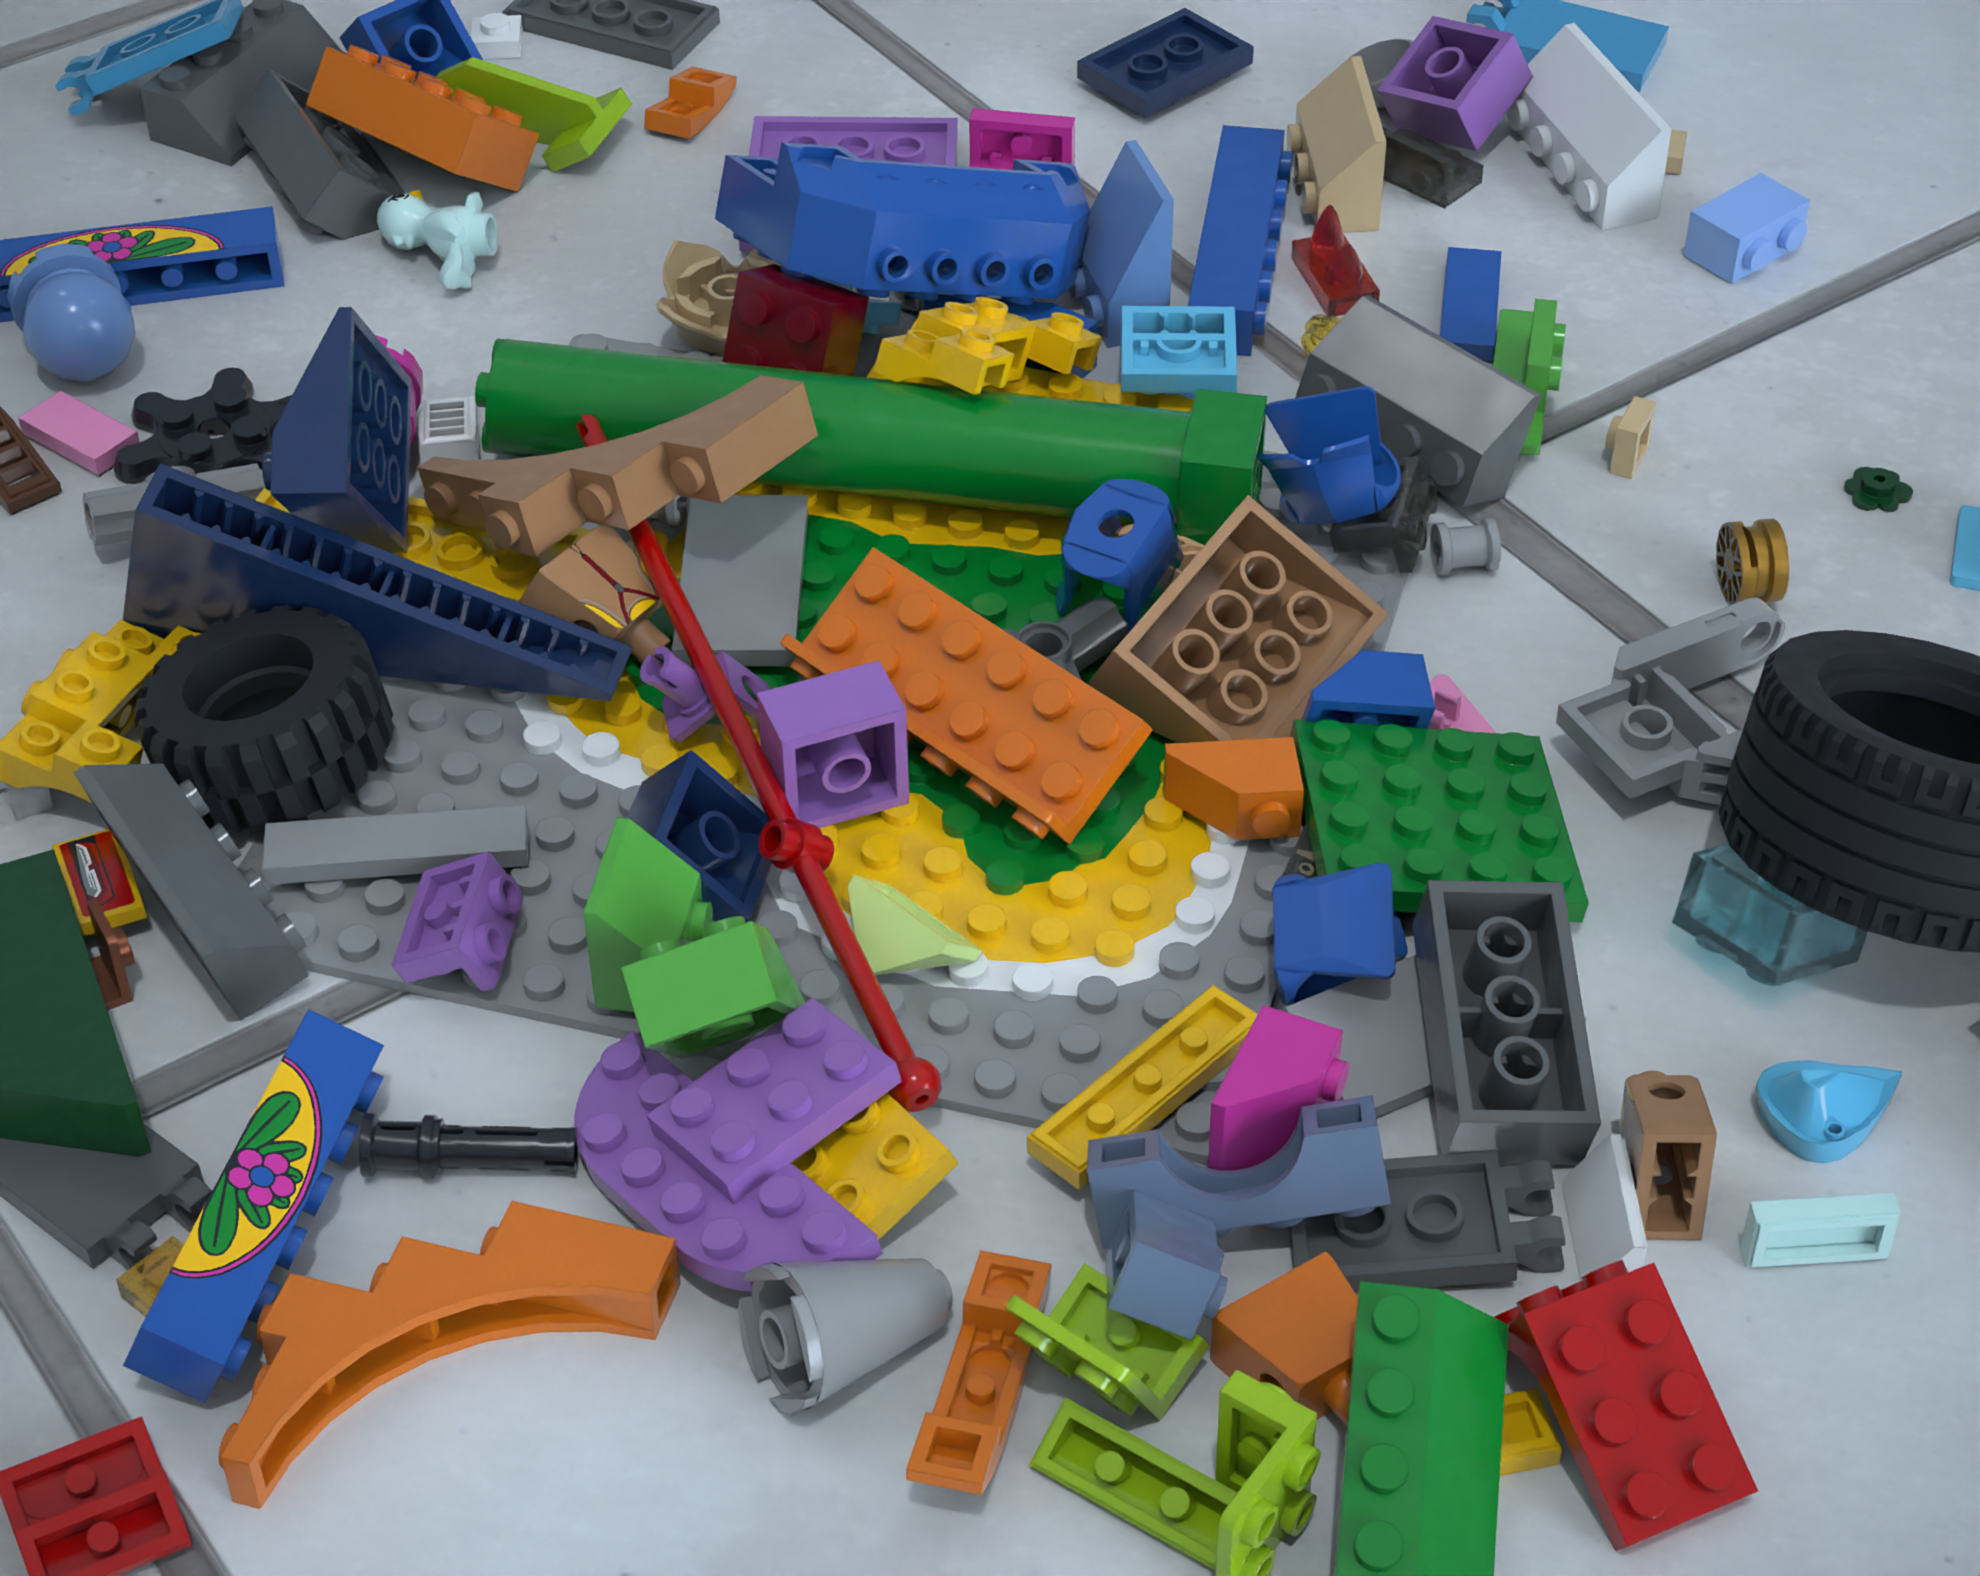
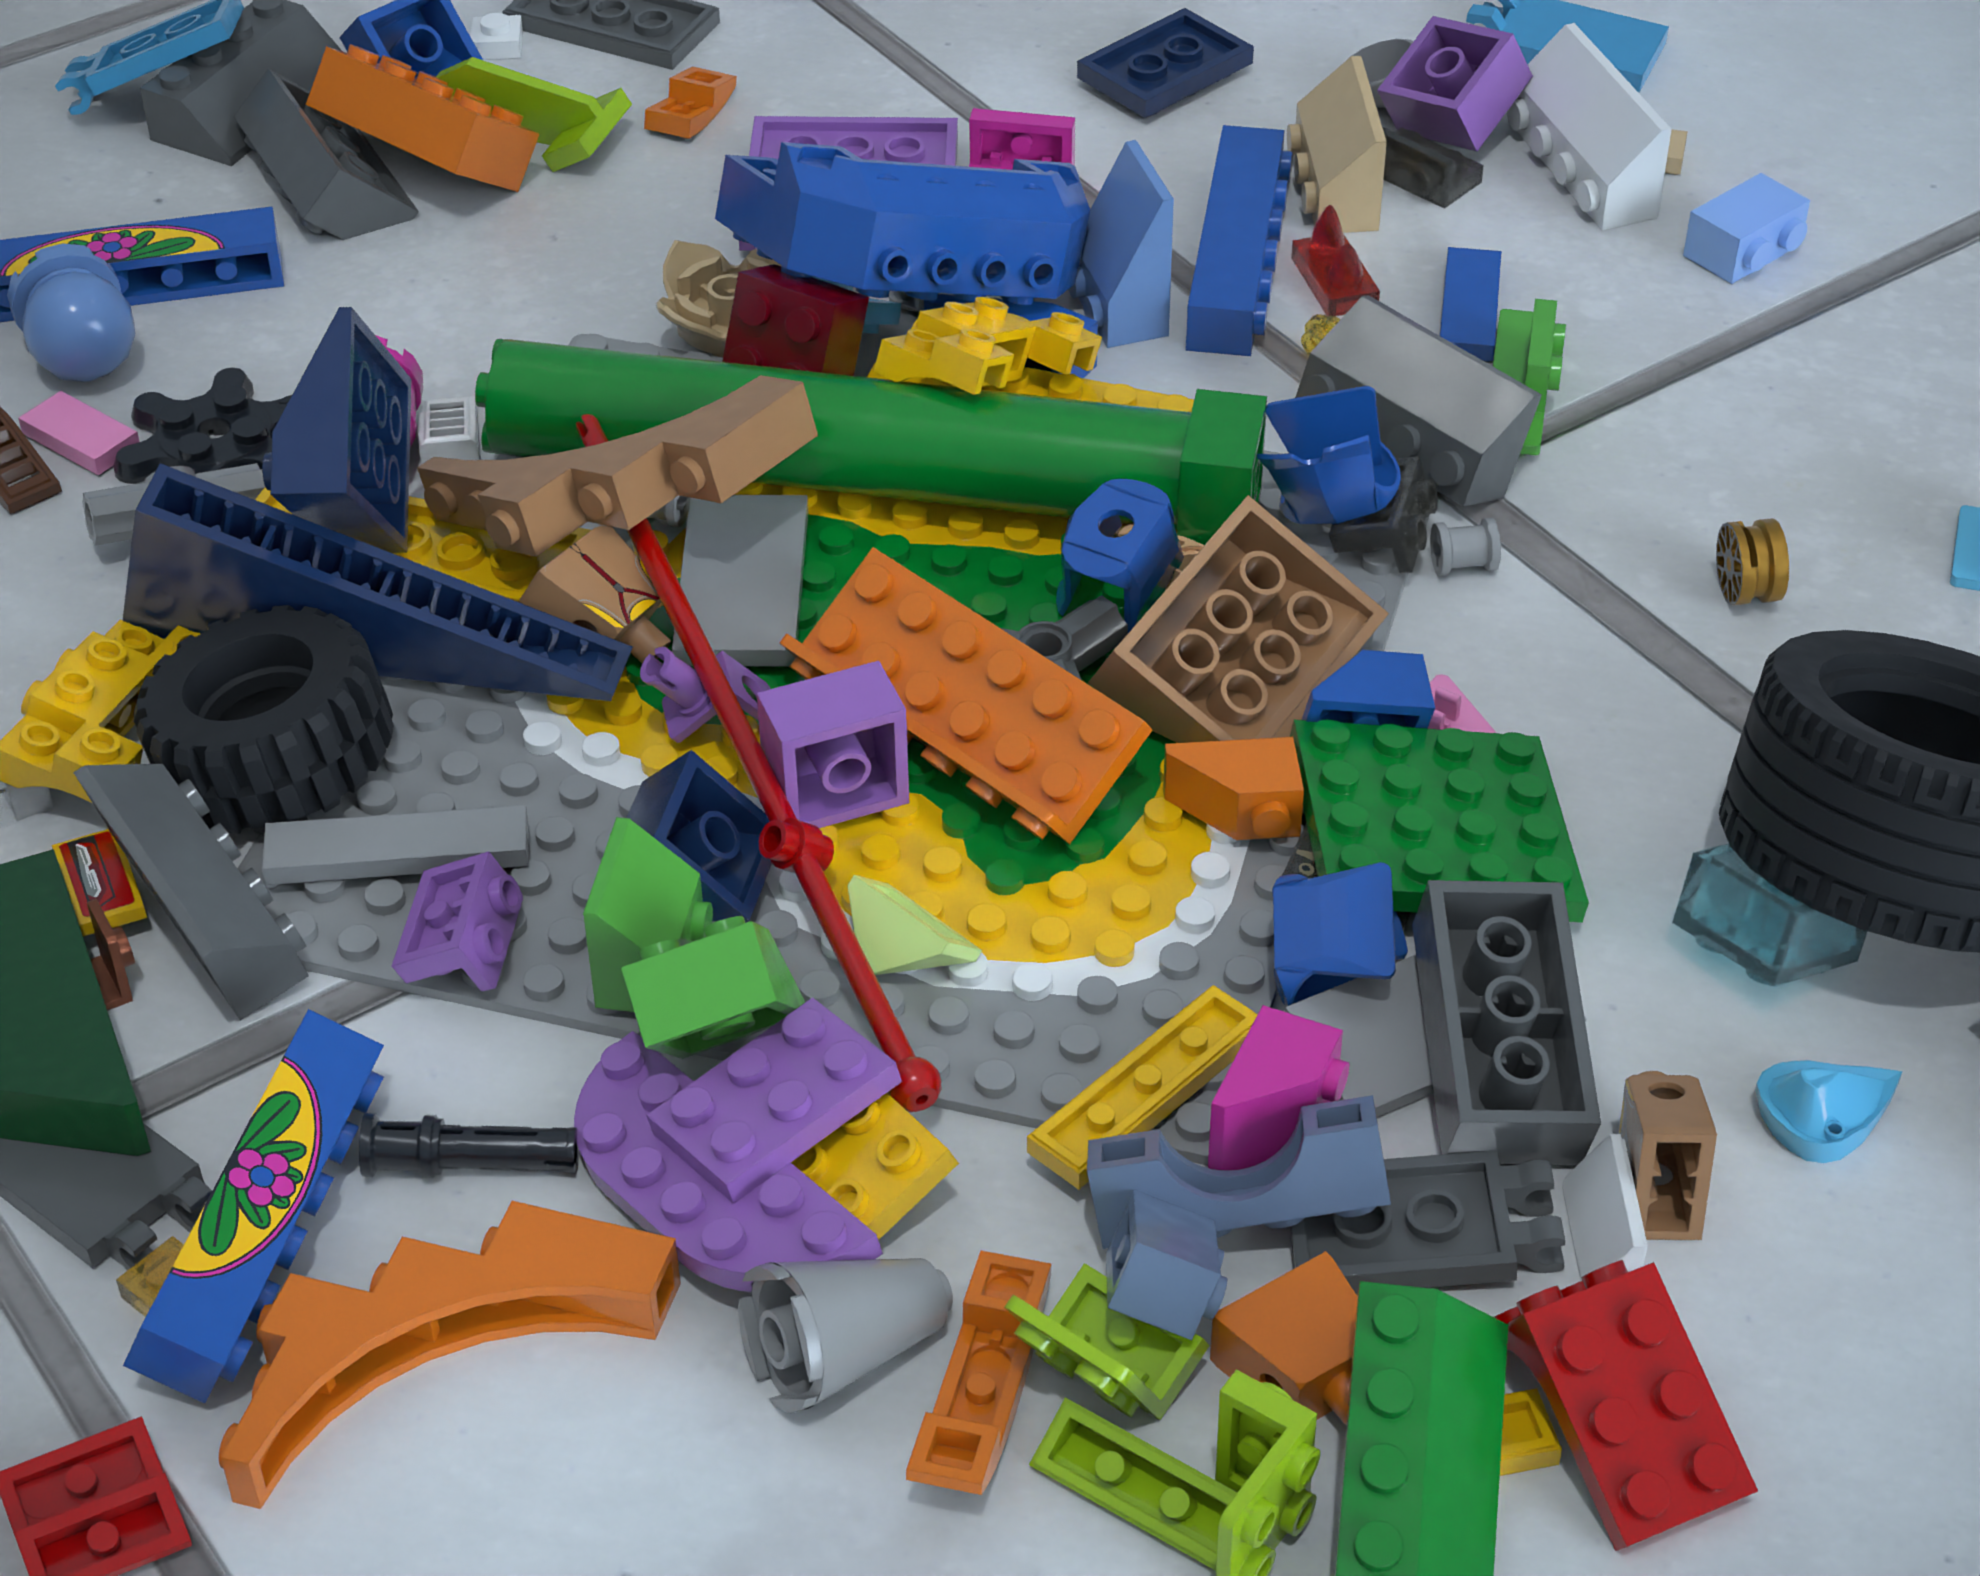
light aqua animal [377,190,498,289] -> none
medium azure bracket [1120,306,1237,400] -> none
light grey plate [1556,598,1785,805] -> none
tan plate [1605,396,1656,479] -> none
light aqua tile [1740,1192,1901,1268] -> none
dark green plant [1844,467,1913,512] -> none

